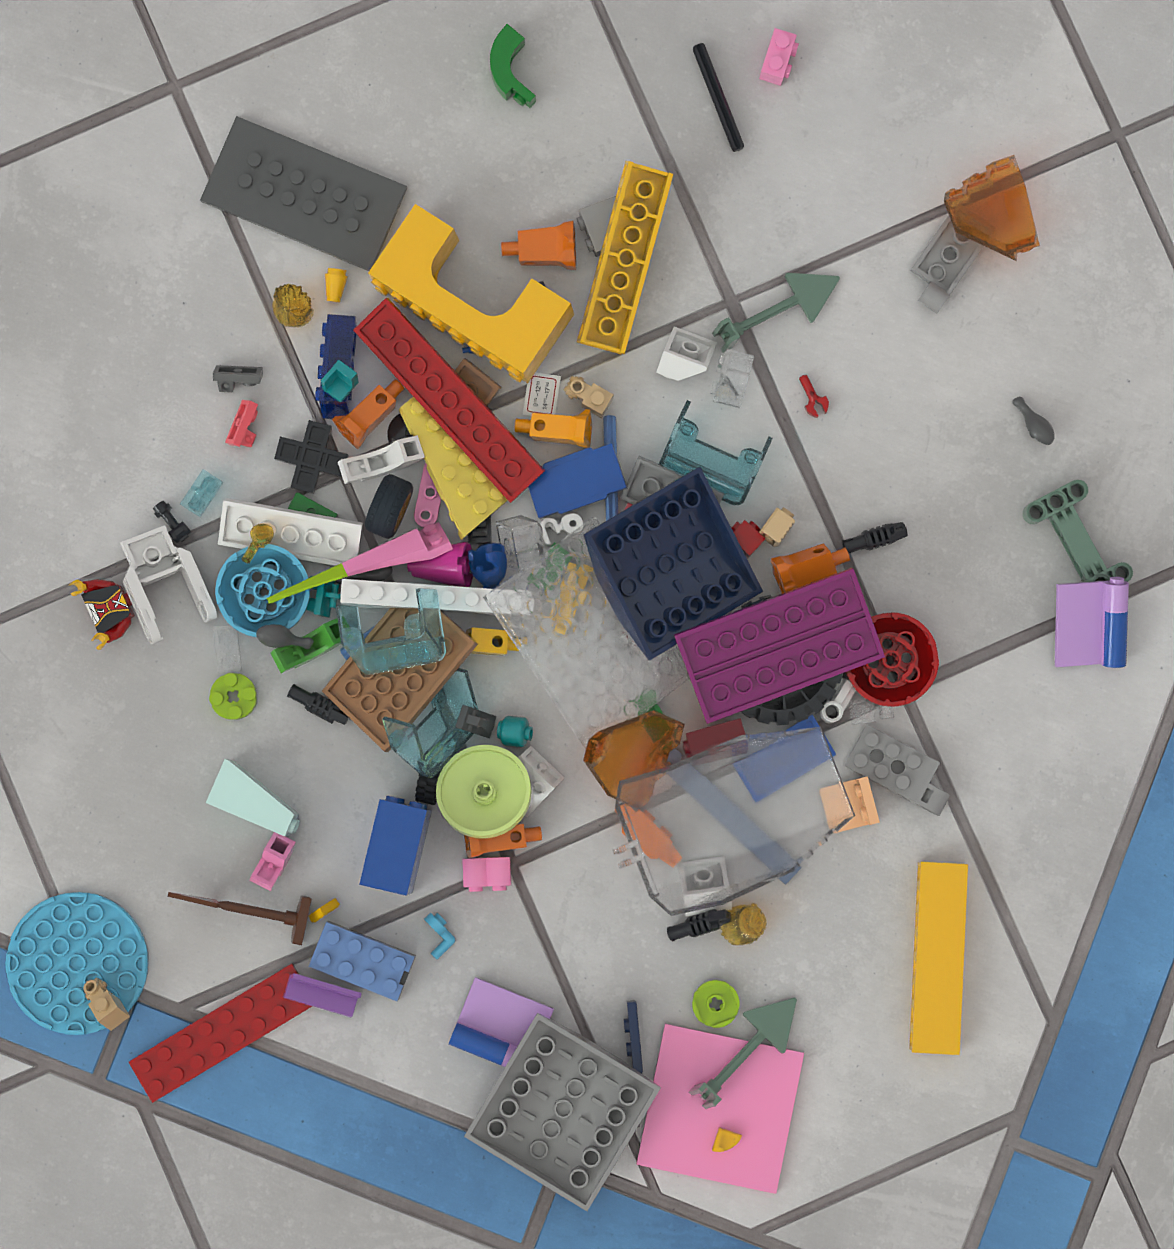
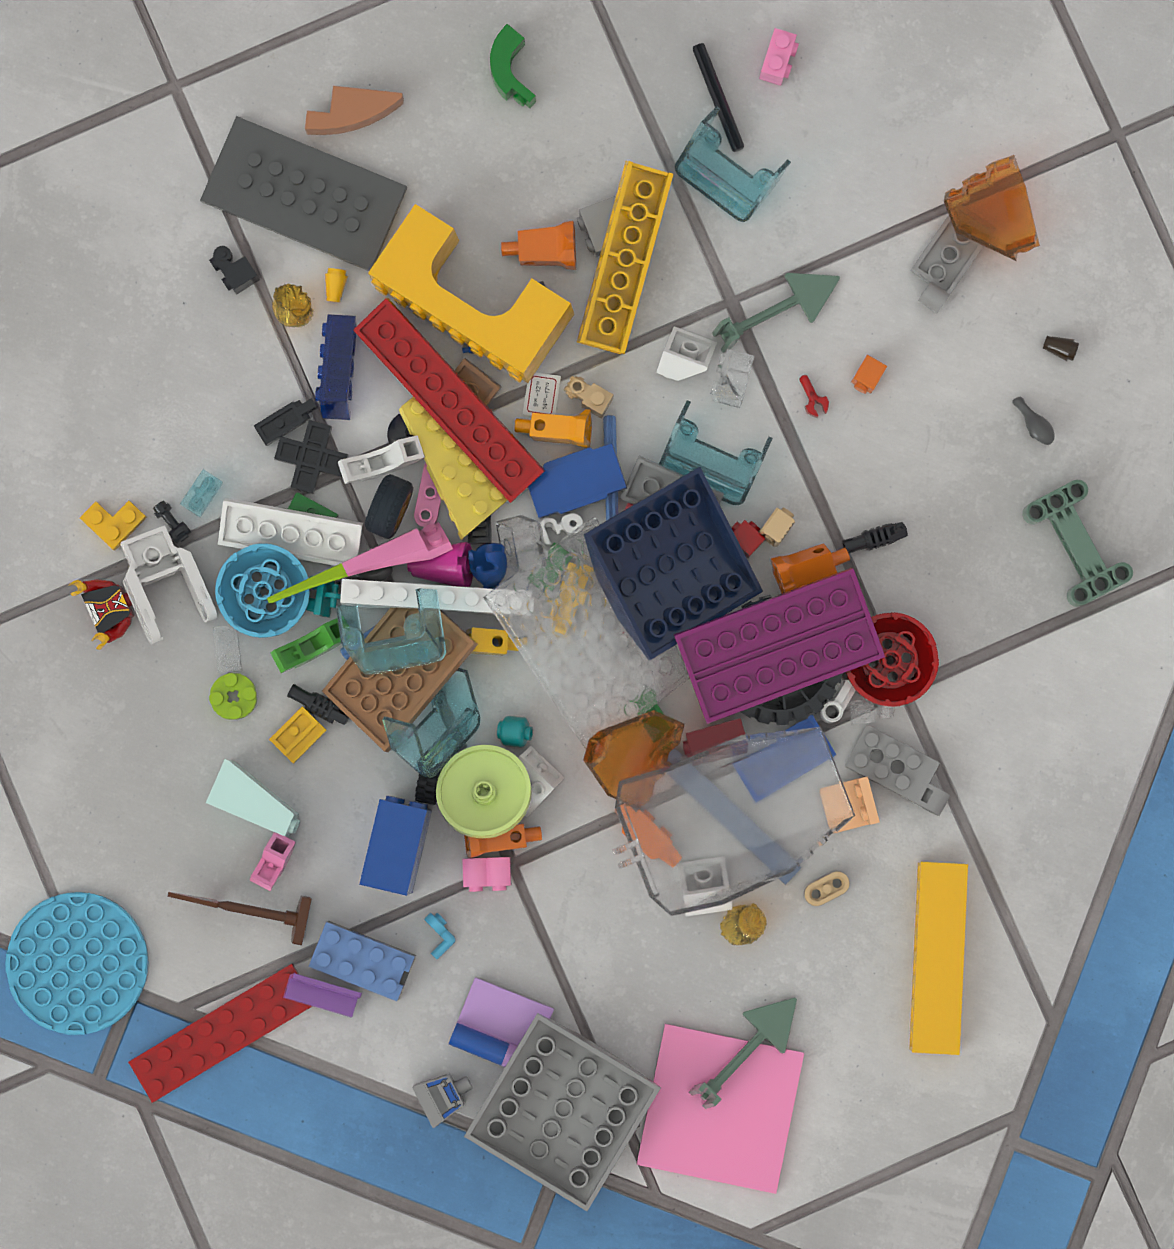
tan brick [83,977,130,1031] -> none
dark grey hinge [213,365,263,392] -> none
coral hinge [225,400,258,447] -> none
clear yellow plate [242,523,274,564] -> none
dark grey piece [256,624,314,649] -> none
yellow tile [308,898,340,923] -> none
teal panel [321,360,359,402] -> none
orange piece [332,379,404,449] -> none
dark grey hinge [456,705,497,739] -> none
dark blue plate [624,1000,643,1074] -> none
black hinge [667,909,732,942] -> none
lime plate [692,980,740,1028] -> none
yellow tile [712,1127,742,1152] -> none
lavender door [1055,577,1129,668] -> none
none -> yellow plate [80,500,147,551]
none -> black brick [209,246,260,295]
none -> black hinge [254,398,318,446]
none -> yellow plate [269,706,327,764]
none -> nougat slope [305,86,404,135]
none -> light grey torso [412,1073,473,1128]
none -> clear light blue windscreen [675,106,791,222]
none -> tan plate [804,871,849,906]
none -> orange brick [851,355,887,394]
none -> dark brown cone [1043,336,1079,361]

